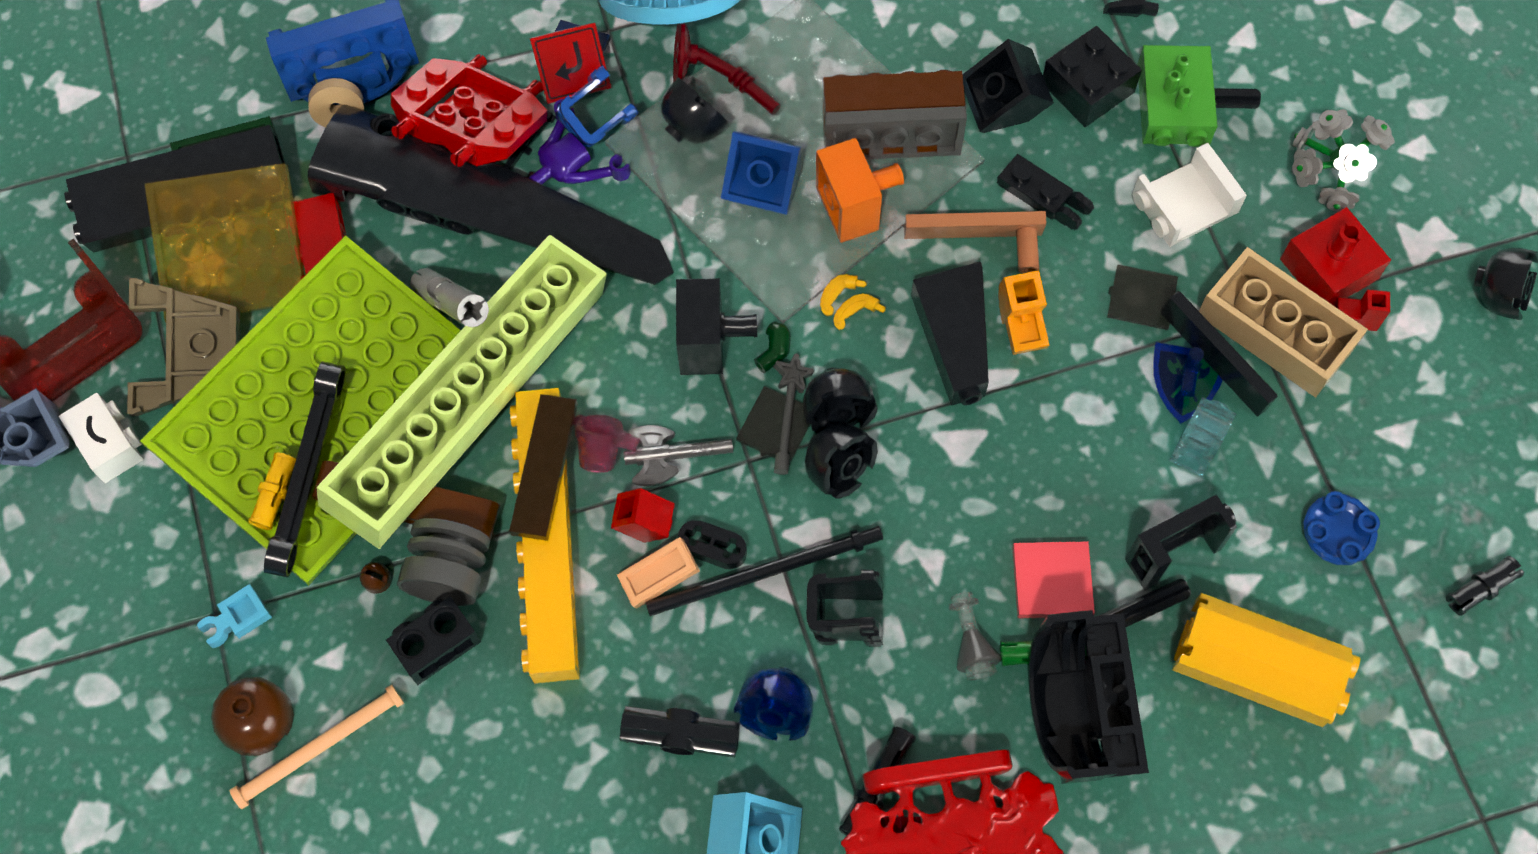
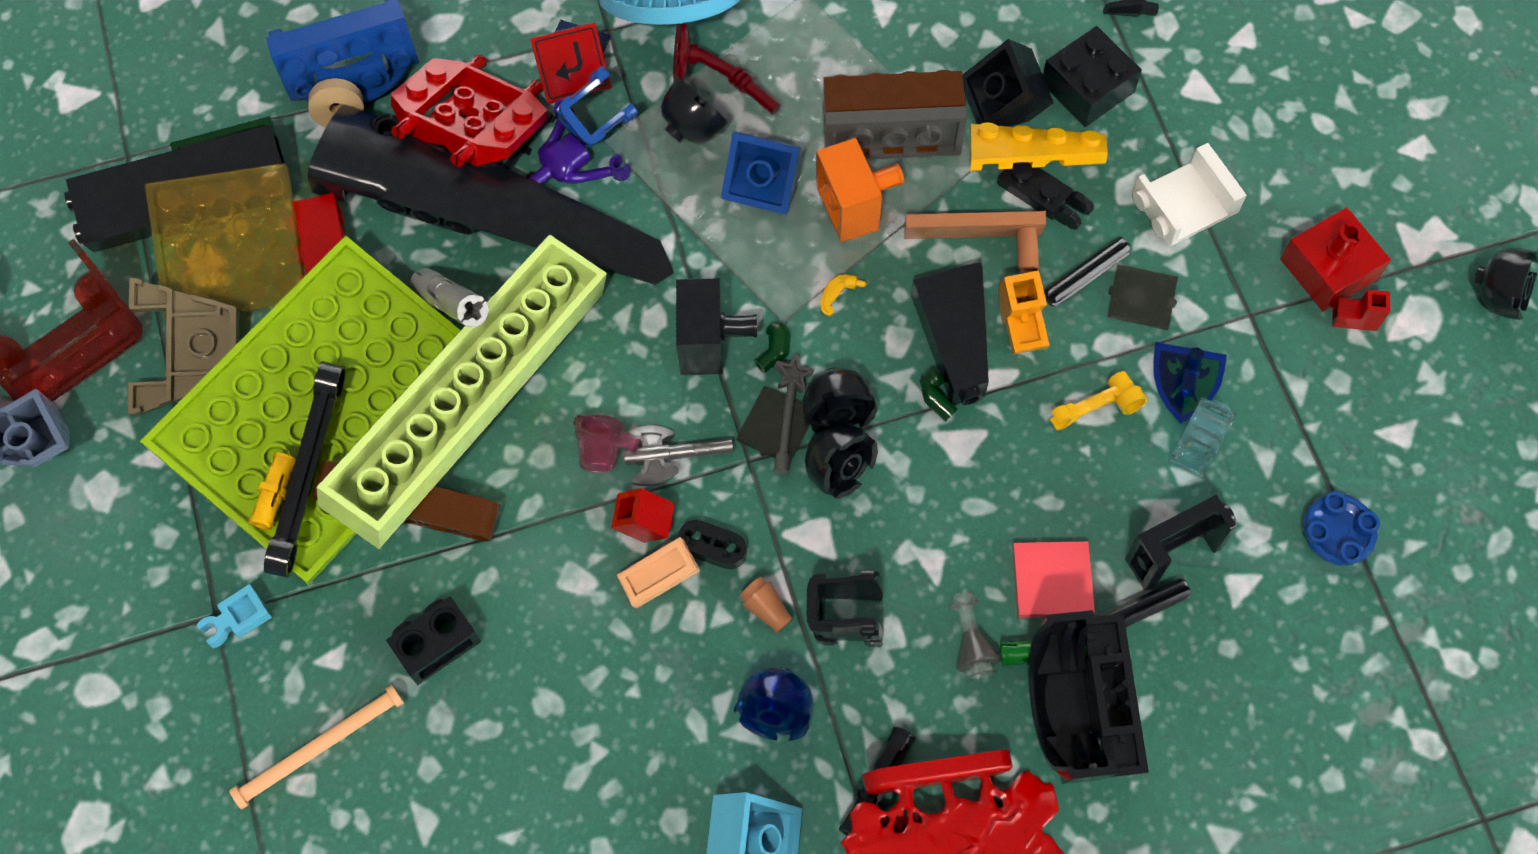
white brick [58,393,144,484] -> none
reddish brown cylinder [211,677,294,756] -> none
reddish brown hinge [360,562,392,594] -> none
dark grey wheel [397,518,490,606] -> none
dark brown tile [509,394,578,541] -> none
yellow brick [510,388,580,684] -> none
black piece [620,706,740,758] -> none
black bar [645,526,883,616] -> none
yellow piece [834,293,886,330] -> none
bright green piece [1137,45,1261,147] -> none
black tile [1160,291,1278,417] -> none
yellow brick [1172,593,1360,728] -> none
tan brick [1199,247,1368,398] -> none
light grey plant [1292,109,1395,212] -> none
black pin [1446,556,1524,616] -> none
none -> nougat cone [739,576,793,633]
none -> dark green arm [919,369,957,422]
none -> yellow wing [969,122,1108,171]
none -> axle [1044,237,1132,307]
none -> yellow brick [1050,371,1148,431]

